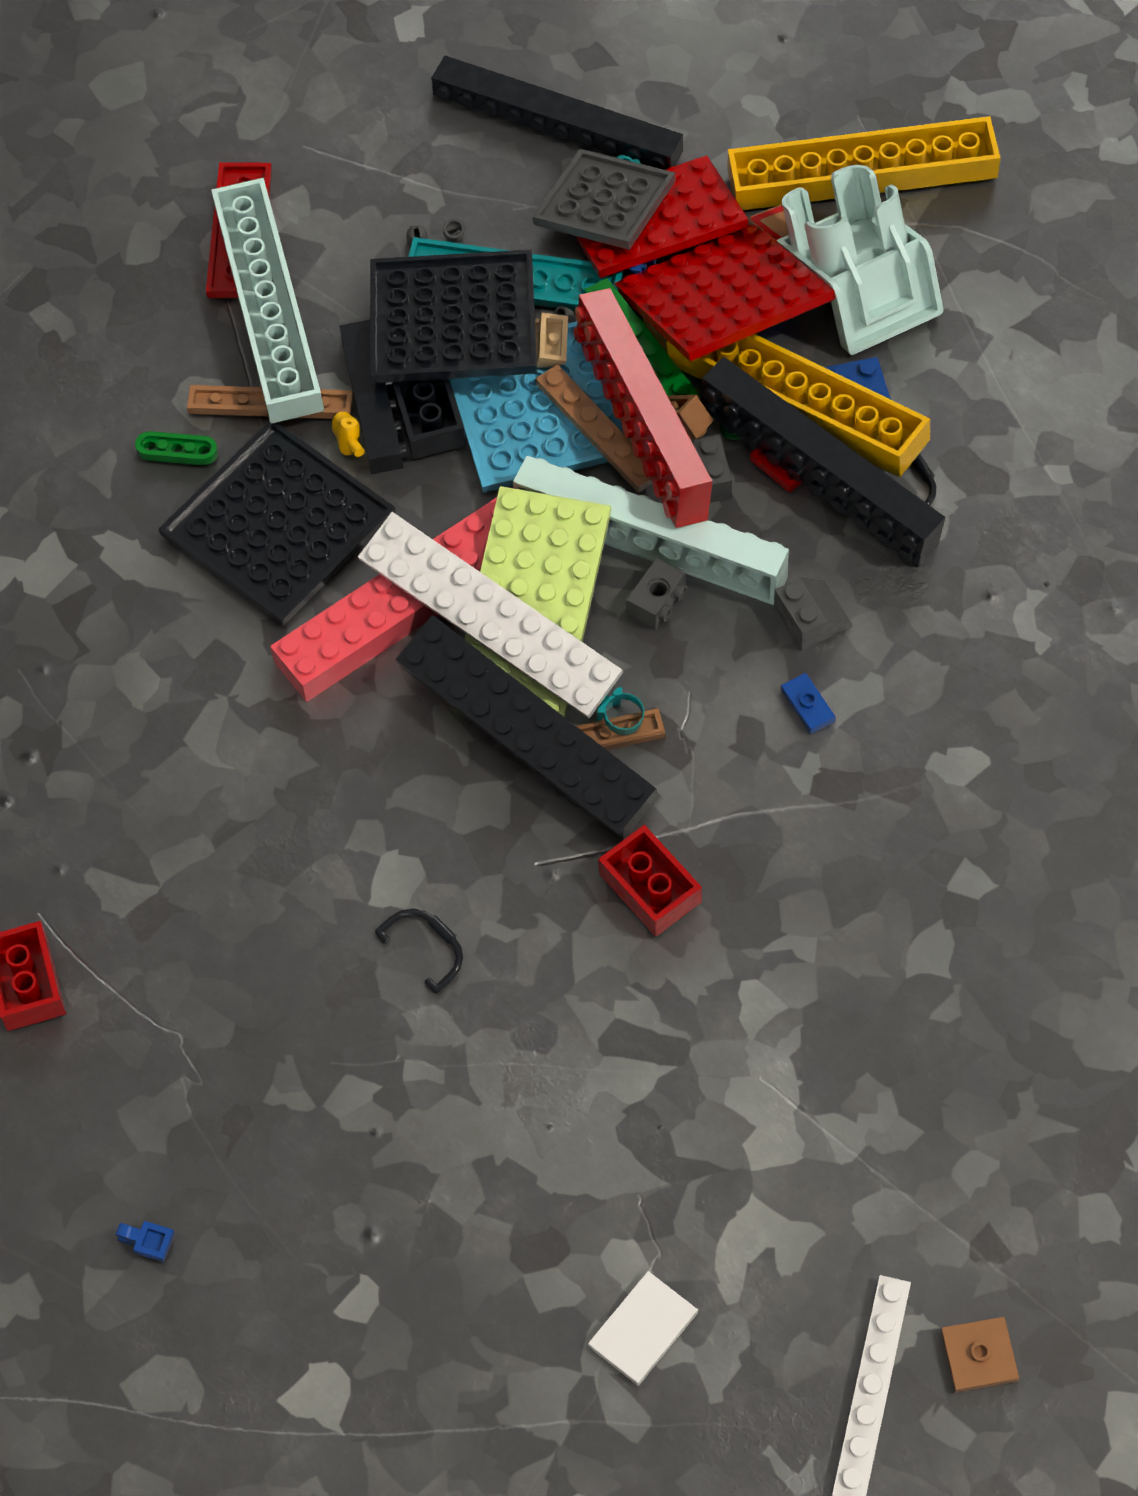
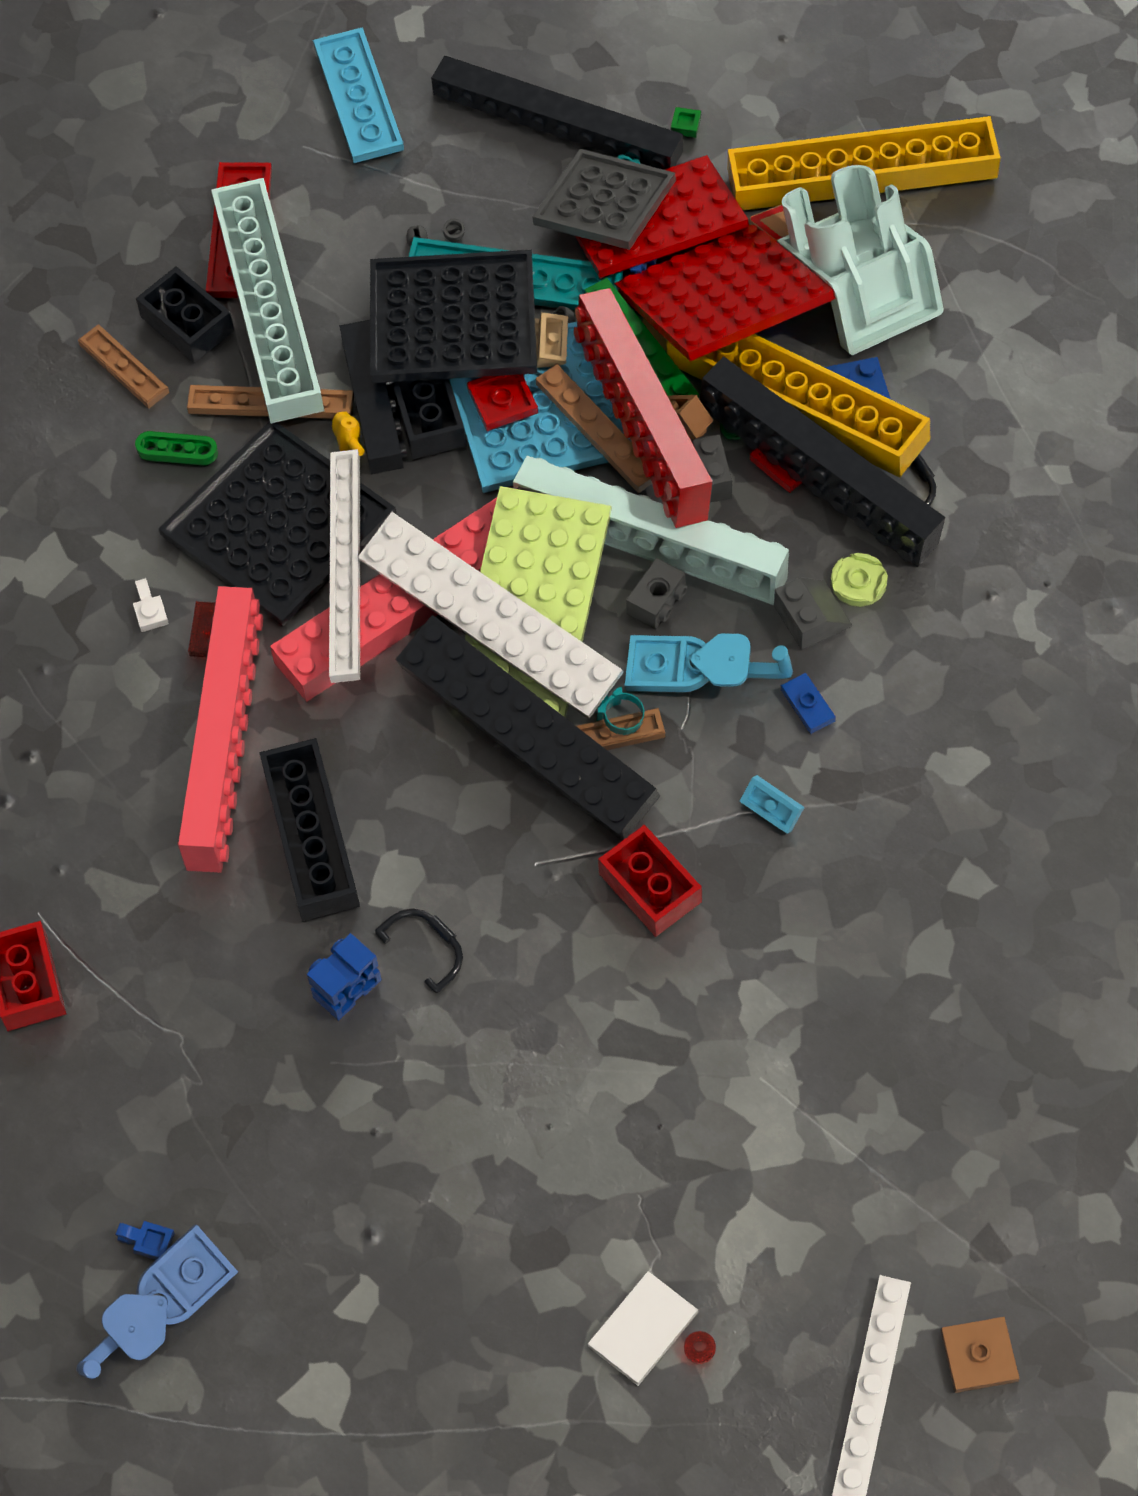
none -> medium blue plate [76,1225,238,1379]
none -> medium nougat tile [78,324,169,409]
none -> white plate [133,578,169,632]
none -> black brick [136,266,234,363]
none -> coral brick [178,586,263,873]
none -> clear red plate [188,601,216,657]
none -> black brick [259,738,360,922]
none -> blue brick [307,933,382,1021]
none -> medium azure plate [313,27,404,163]
none -> white plate [329,449,360,683]
none -> red plate [467,374,538,431]
none -> medium azure plate [625,633,793,692]
none -> green plate [671,107,701,138]
none -> clear red plate [684,1331,716,1364]
none -> medium azure plate [739,775,805,834]
none -> yellowish green tile [830,553,888,607]

